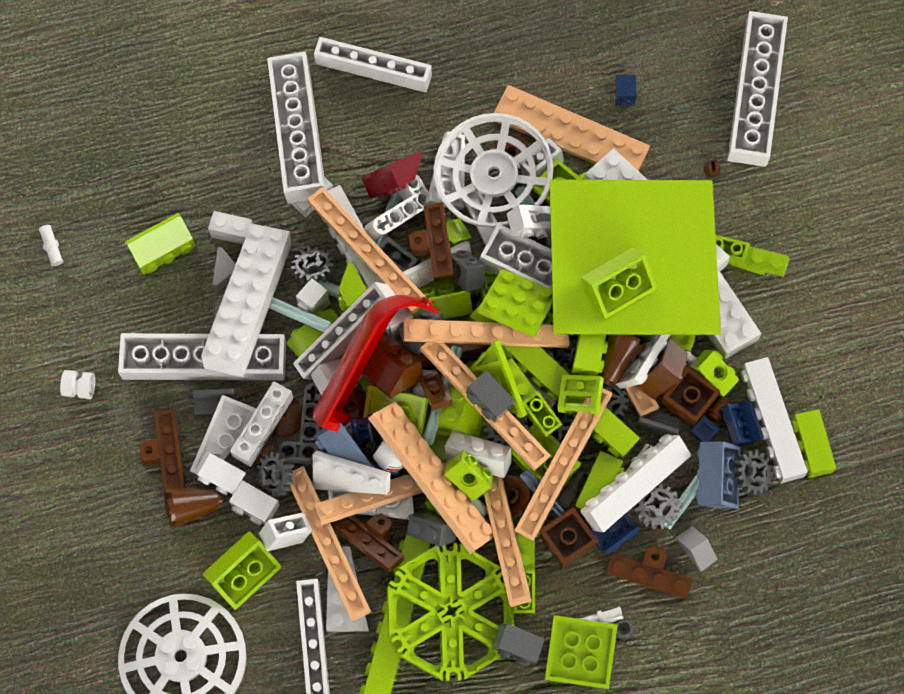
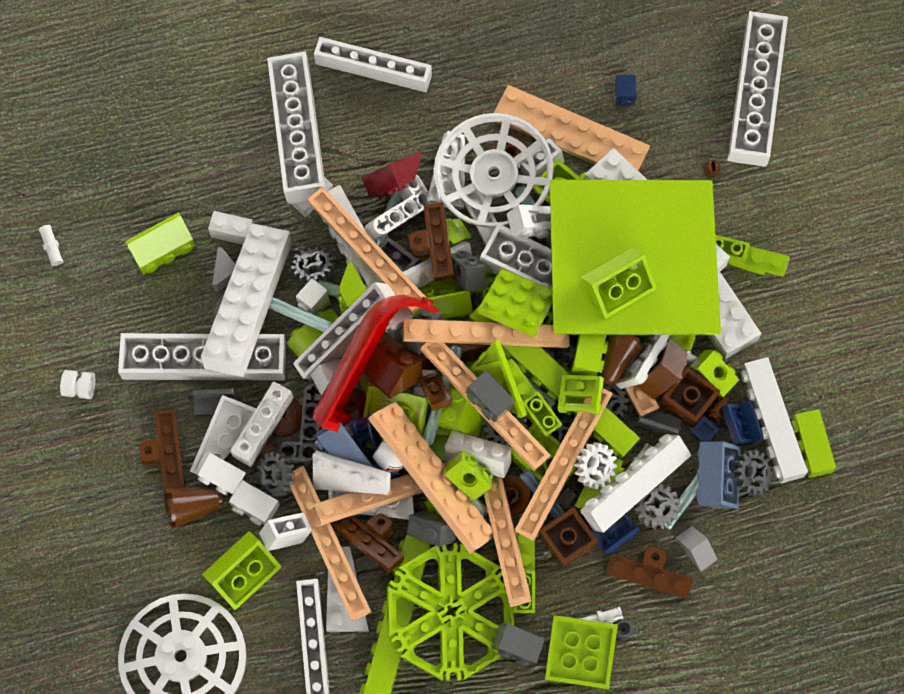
none -> white gear [574,442,617,489]

